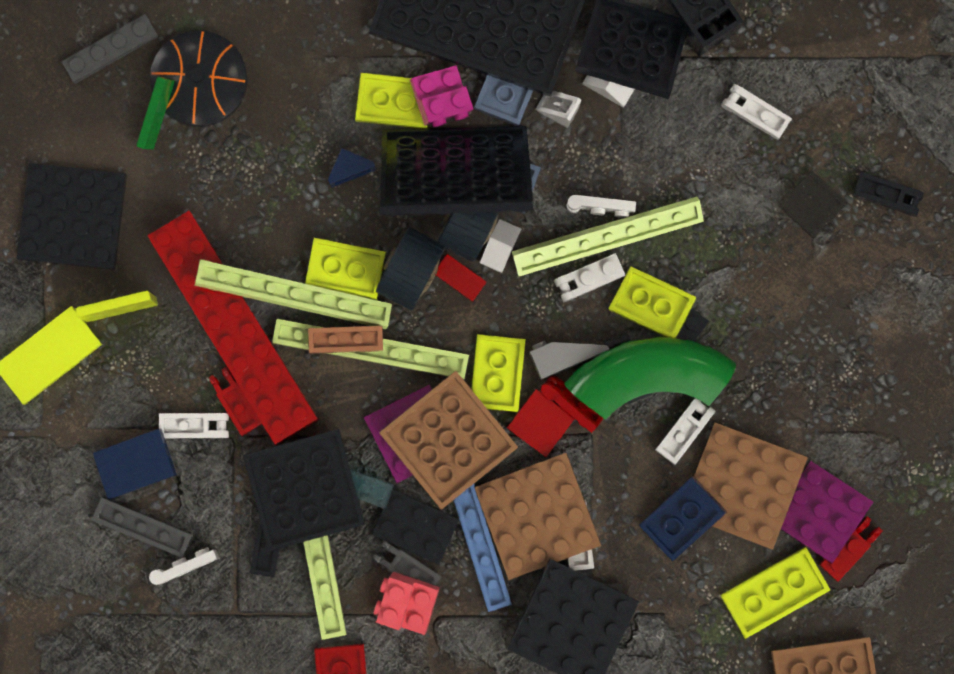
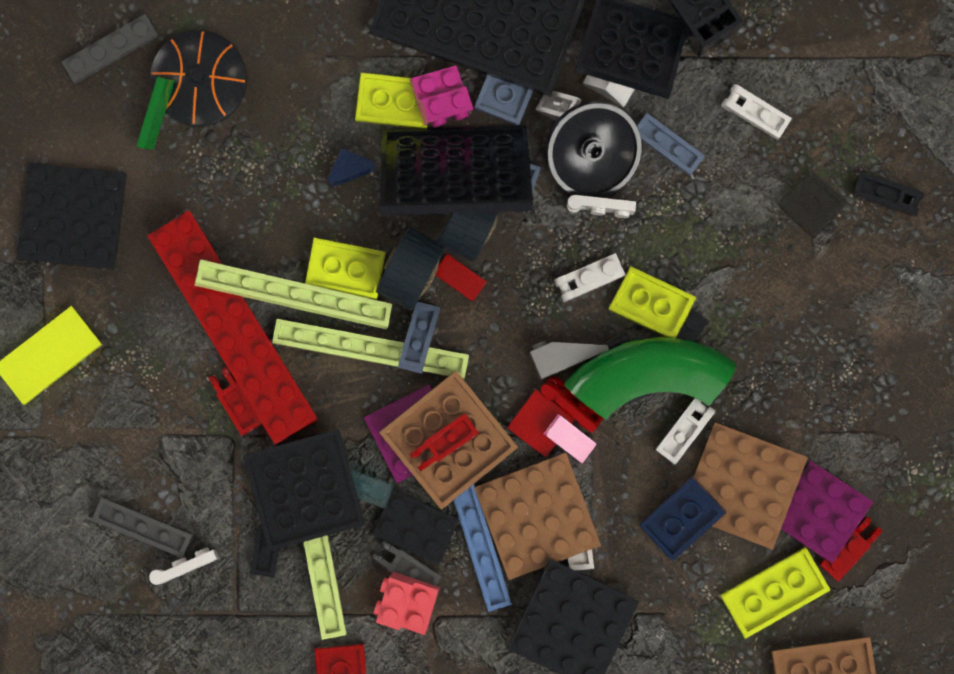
neon yellow tile [76,291,158,322] -> none
dark blue tile [93,429,177,500] -> none
white plate [159,413,229,439] -> none
nougat plate [308,326,383,354] -> none
neon yellow tile [471,334,526,412] -> none
white slope [480,219,521,273] -> none
yellowish green plate [512,197,704,276] -> none
none -> sand blue plate [398,302,440,373]
none -> red hinge [409,413,479,472]
none -> bright pink tile [544,415,596,463]
none -> black dish [545,101,642,198]
none -> sand blue plate [637,113,705,176]

